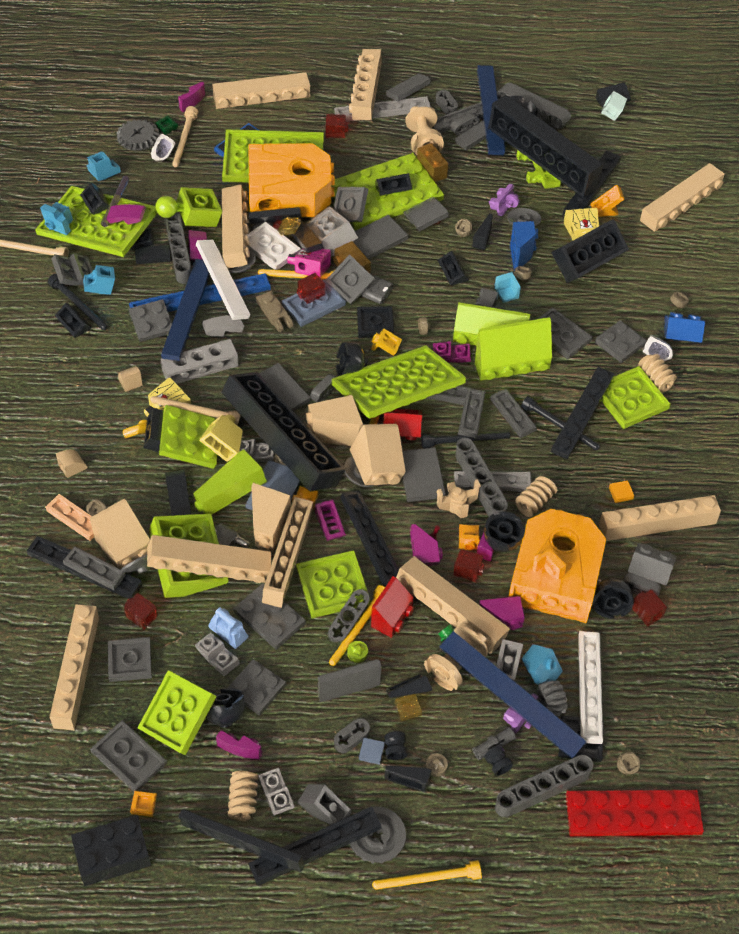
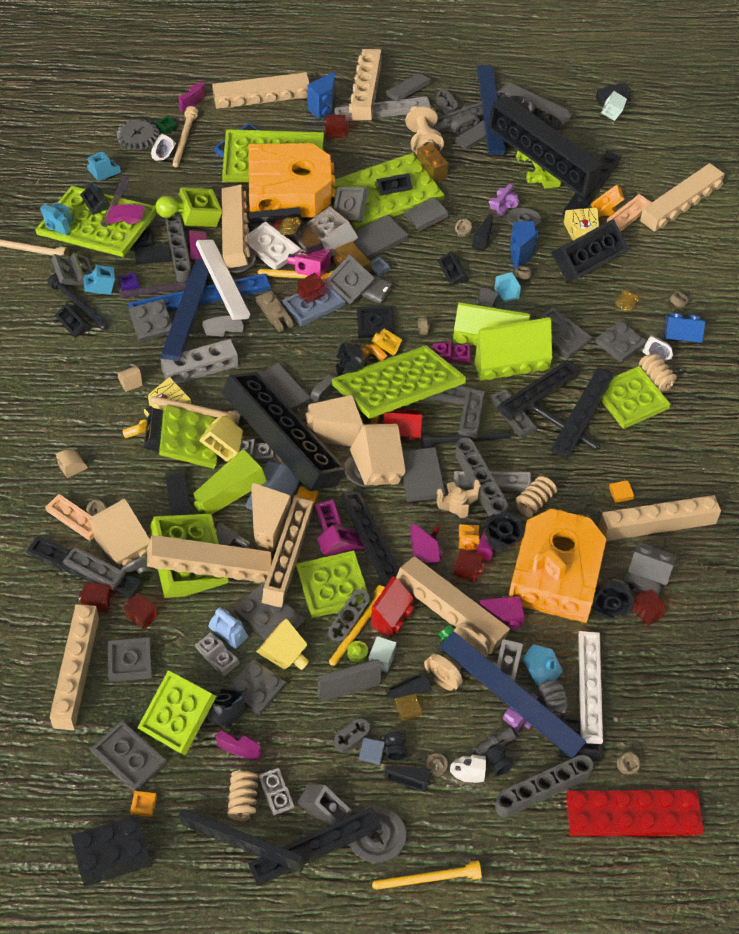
none -> clear red brick [79,583,111,613]
none -> dark purple tile [118,273,140,293]
none -> bar [119,281,188,298]
none -> light yellow torso [256,619,309,670]
none -> blue slope [308,72,335,120]
none -> magenta slope [317,525,365,556]
none -> light orange arm [363,344,388,361]
none -> light aqua brick [368,636,396,673]
none -> sand blue tile [371,257,390,277]
none -> white rock [450,755,486,783]
none -> black plate [497,360,581,421]
none -> light nougat plate [607,194,652,232]
none -> clear yellow plate [615,290,640,312]

